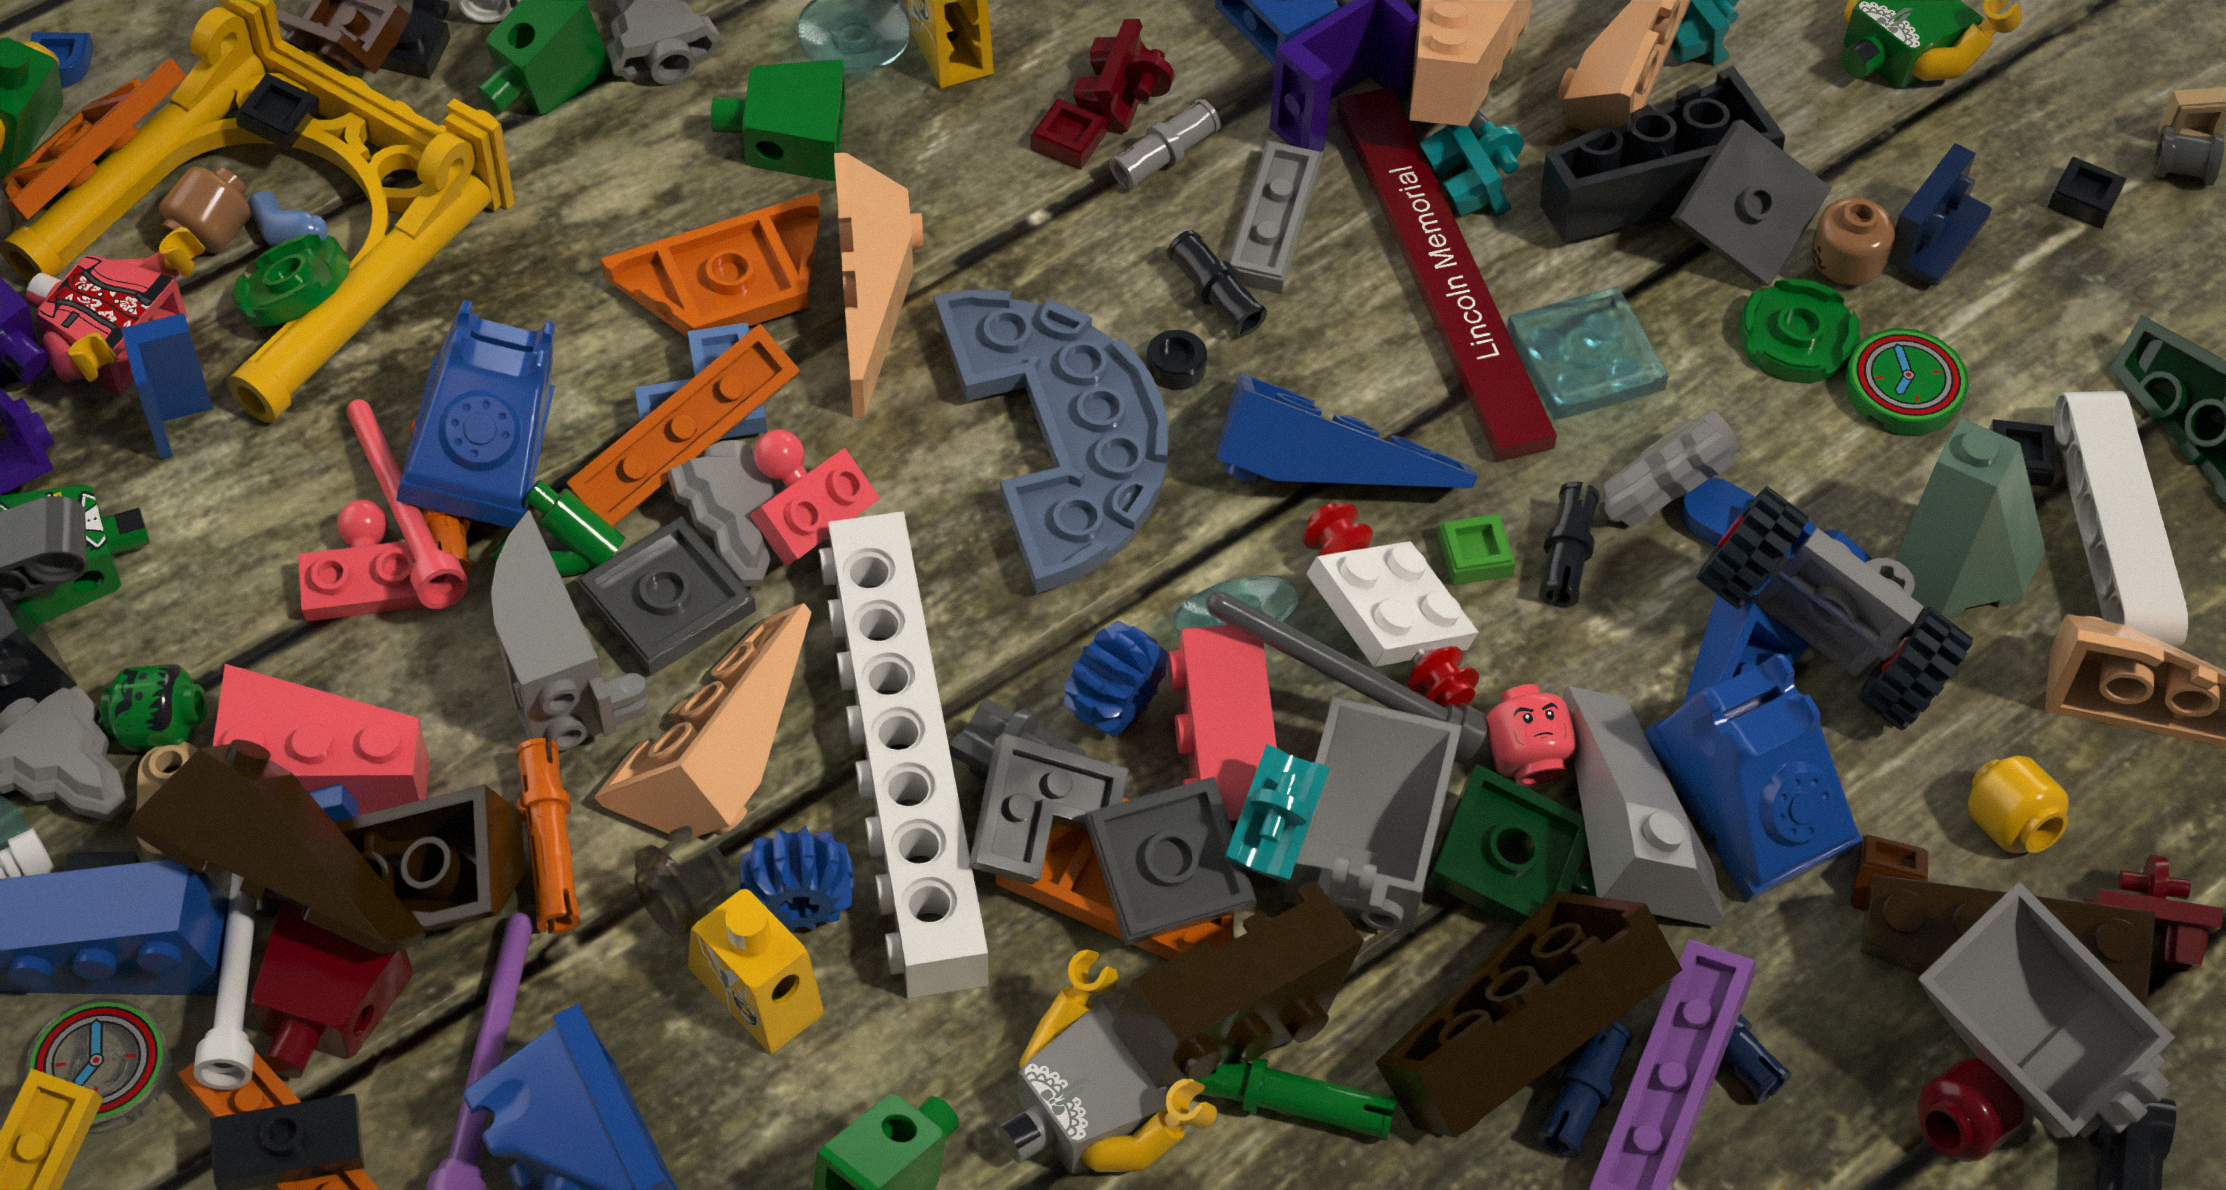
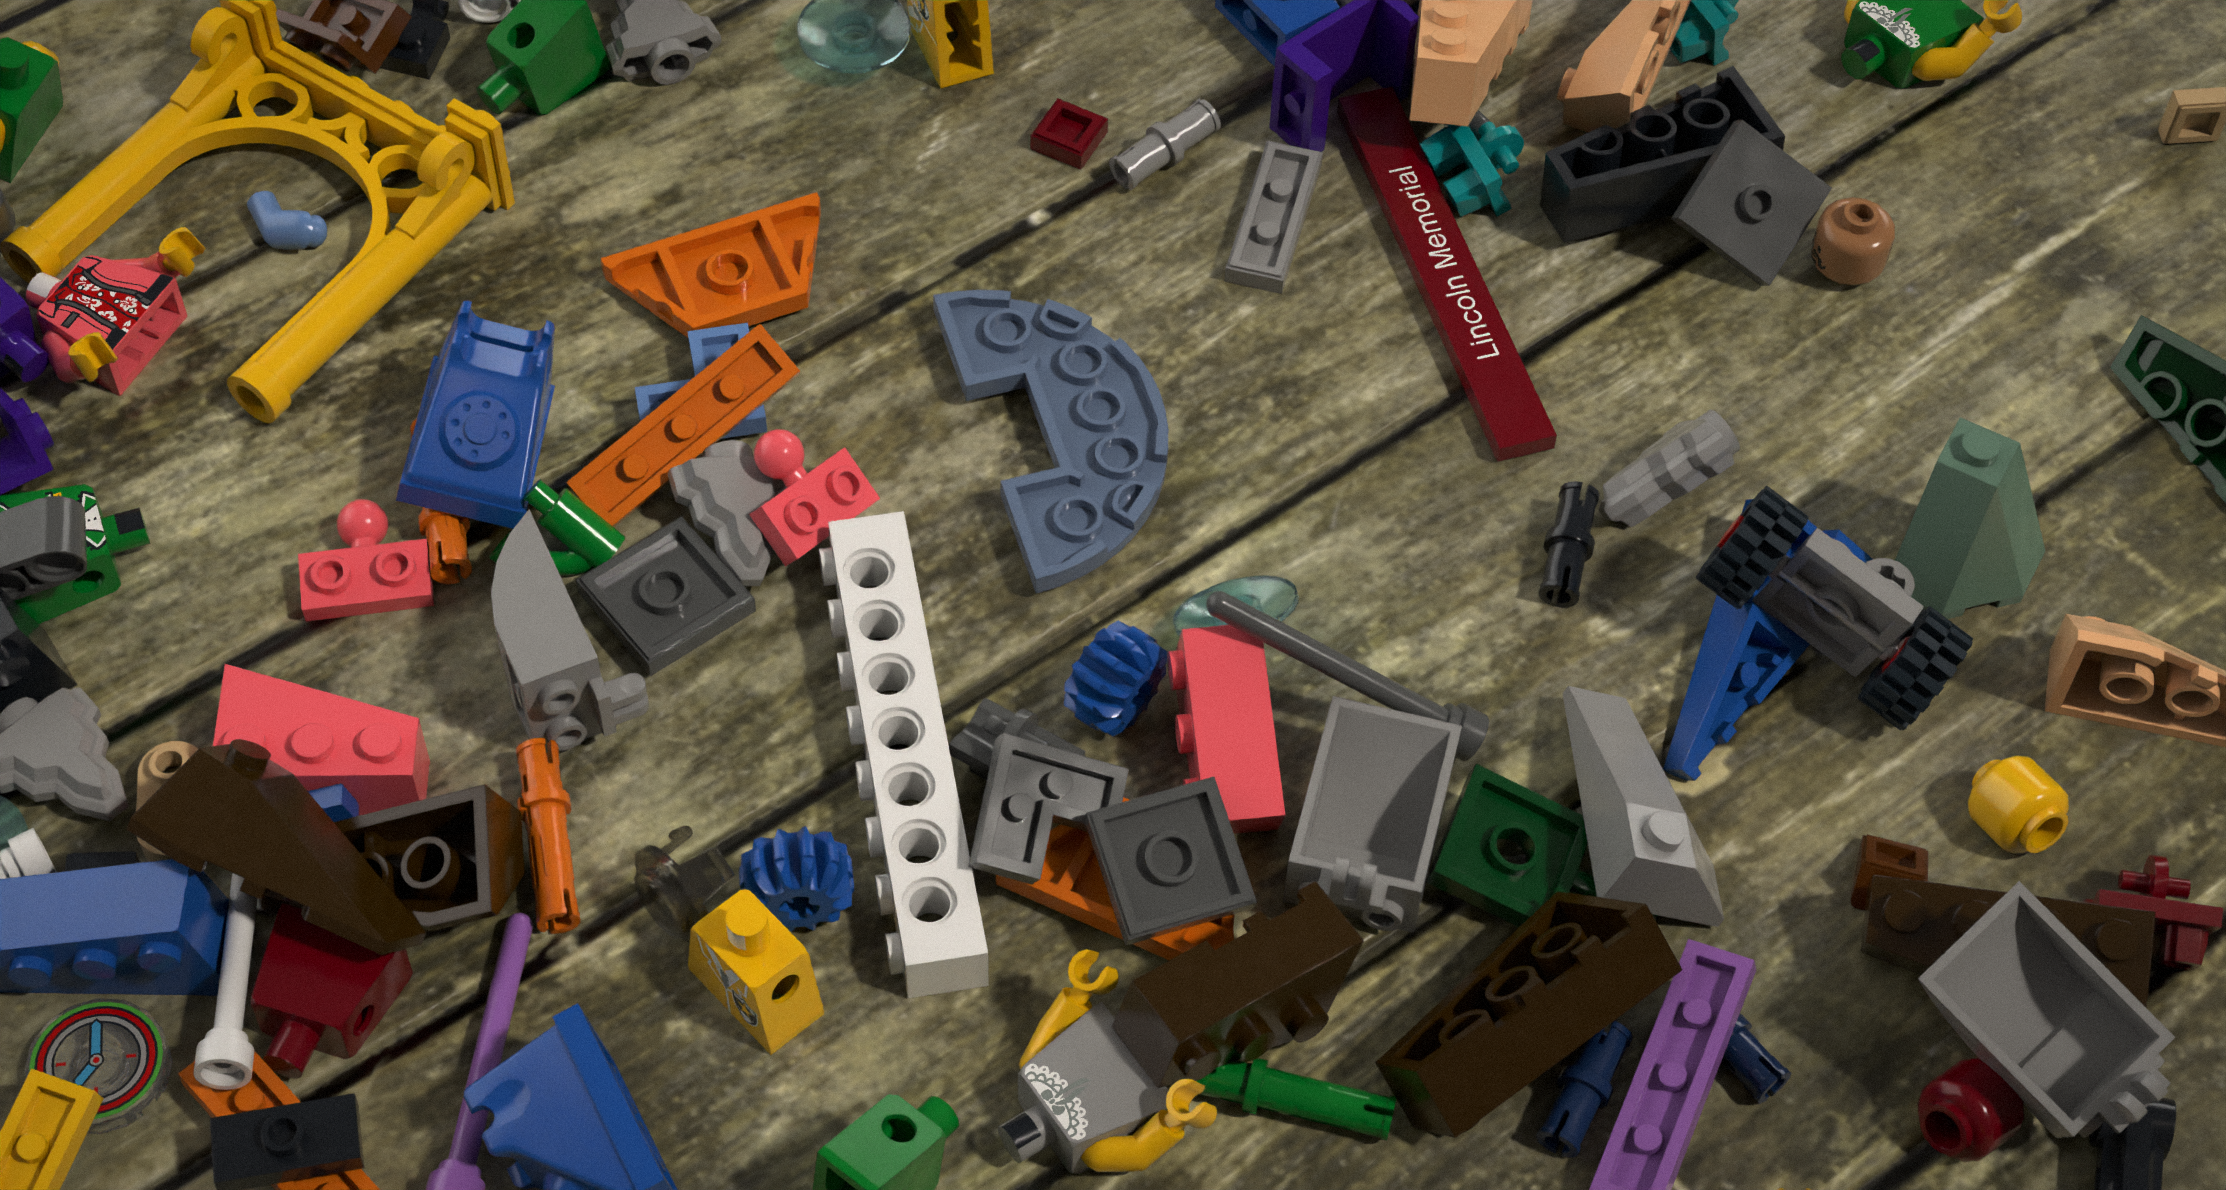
orange wing [3,58,187,221] -> none
blue tile [30,32,94,88] -> none
green head [100,664,207,752] -> none
blue panel [121,313,213,459] -> none
medium nougat head [159,166,251,256] -> none
green tile [231,234,350,327] -> none
black tile [236,73,319,150] -> none
coral piece [346,399,468,609] -> none
light nougat wedge [595,603,812,841] -> none
green torso [711,60,846,181] -> none
light nougat wedge [834,153,924,418] -> none
dark red hips [1073,19,1175,133] -> none
black tile [1146,330,1207,390] -> none
black pin [1167,230,1267,336] -> none
blue wedge [1215,372,1478,488] -> none
teal hips [1224,744,1330,884] -> none
white plate [1303,503,1479,706] -> none
bright green tile [1437,514,1516,586] -> none
coral head [1486,684,1577,786] -> none
clear light blue plate [1507,286,1669,421] -> none
blue piece [1644,653,1863,903] -> none
blue tile [1680,478,1755,547] -> none
green tile [1739,278,1860,384] -> none
tile [1844,328,1969,435] -> none
dark blue bracket [1887,143,1992,286] -> none
black tile [1989,419,2056,487] -> none
black tile [2048,156,2127,229] -> none
white beam [2053,391,2188,647] -> none
dark grey bush [2153,125,2224,185] -> none

